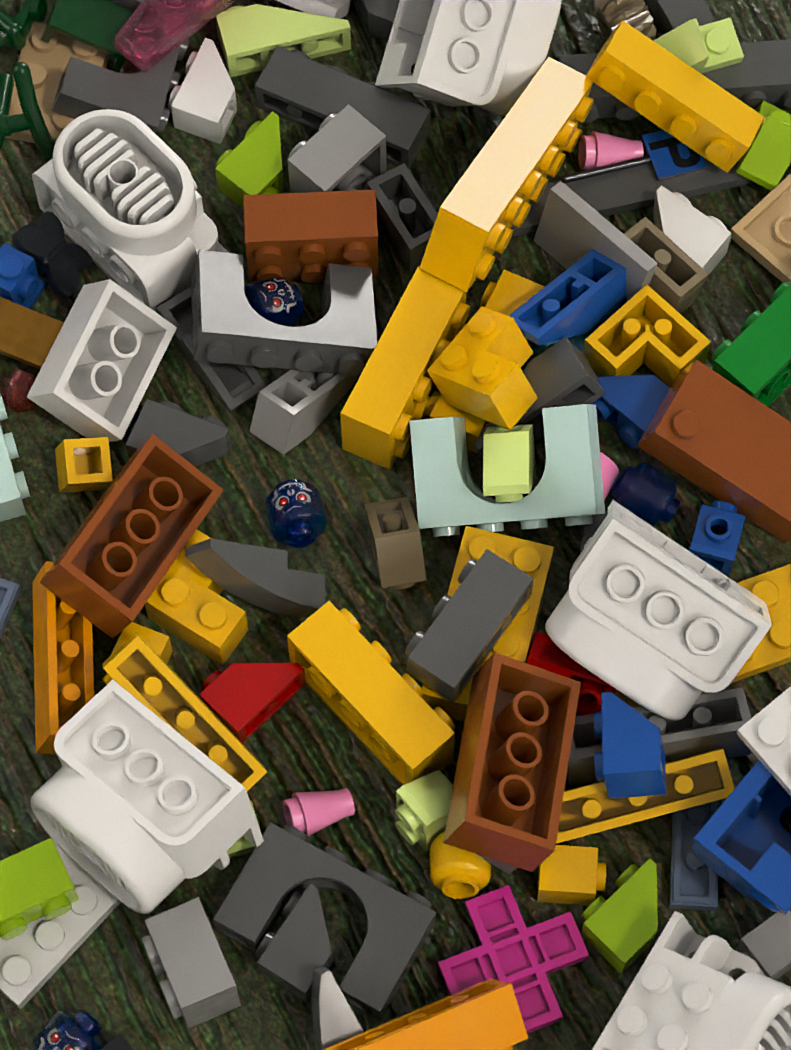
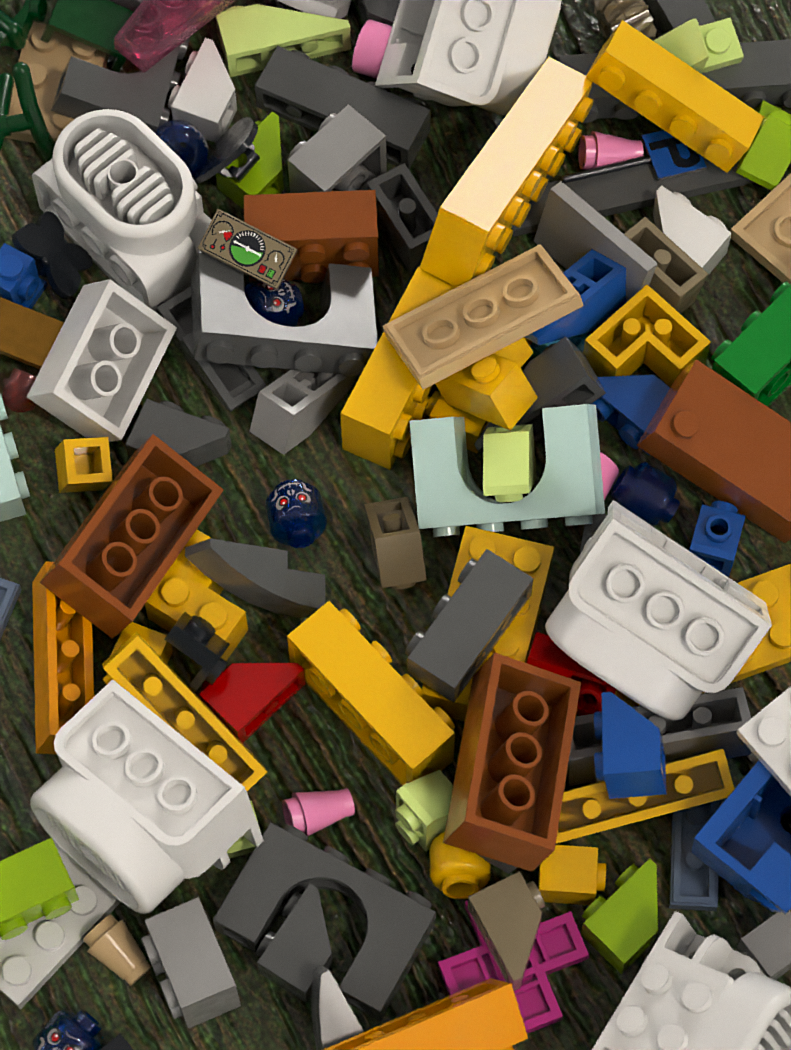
none -> tan cone [83,914,152,986]
none -> clear blue head [155,120,208,176]
none -> black bracket [165,612,230,692]
none -> black shield [191,117,260,184]
none -> tile [198,209,298,290]
none -> bright pink piece [352,19,392,79]
none -> tan tile [382,244,583,390]
none -> dark tan slope [467,871,545,991]

